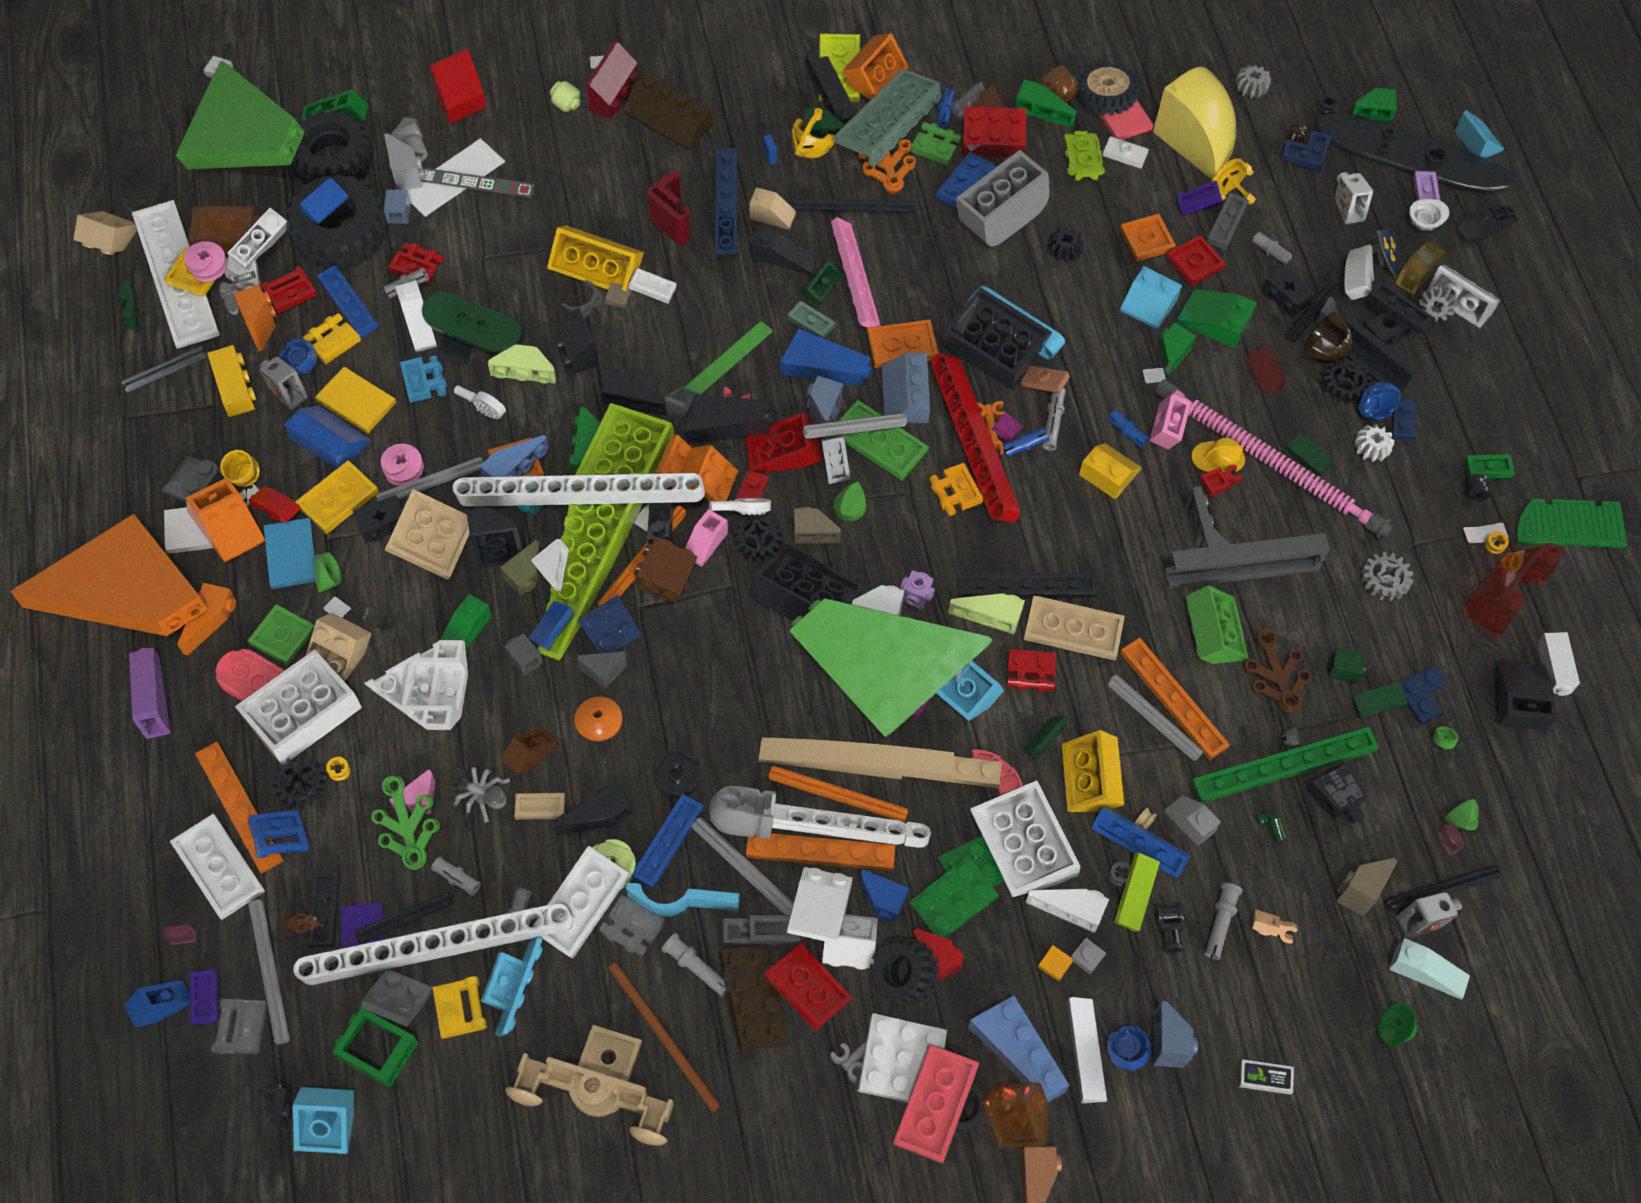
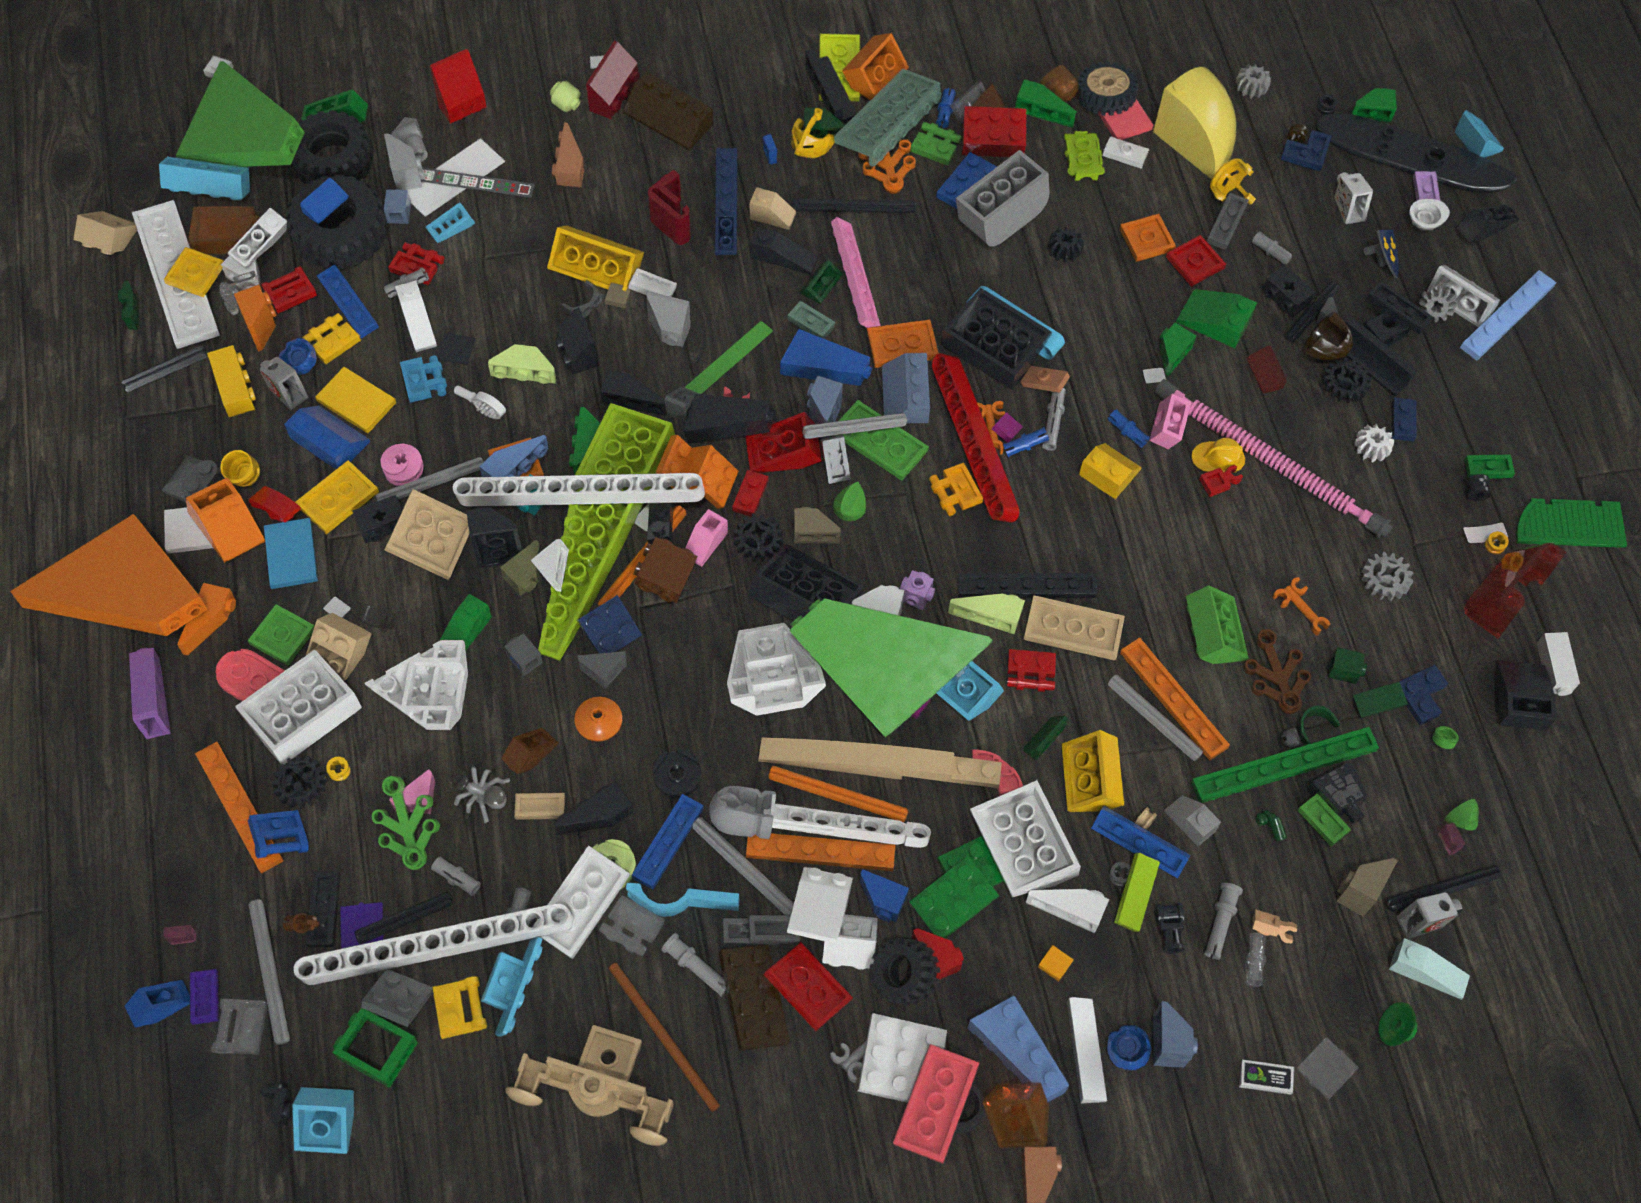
white tile [170,813,265,920] -> none
bright pink piece [184,241,227,282] -> none
white sticker [239,484,259,506] -> none
bright green piece [313,552,342,593] -> none
dark green piece [422,292,522,352] -> none
blue slope [528,601,574,651] -> none
white piece [709,498,771,515] -> none
light grey plate [1071,938,1106,974] -> none
medium azure slope [1120,266,1182,330] -> none
dark grey piece [1164,486,1330,589] -> none
dark purple plate [1176,181,1223,215] -> none
dark green tile [1285,432,1334,476] -> none
white slope [1345,245,1374,300] -> none
blue hair [1359,382,1401,421] -> none
clear yellow slope [1395,241,1446,294] -> none
none -> medium azure brick [159,157,250,200]
none -> medium azure slope [426,202,475,243]
none -> nougat slope [552,123,584,187]
none -> light grey slope [646,291,691,347]
none -> white wedge [727,623,826,715]
none -> clear pin [1246,933,1267,986]
none -> orange bar [1272,577,1330,636]
none -> clear piece [1296,1037,1358,1100]
none -> dark green helmet [1297,705,1340,745]
none -> bright green plate [1298,794,1351,847]
none -> light blue plate [1460,270,1556,360]

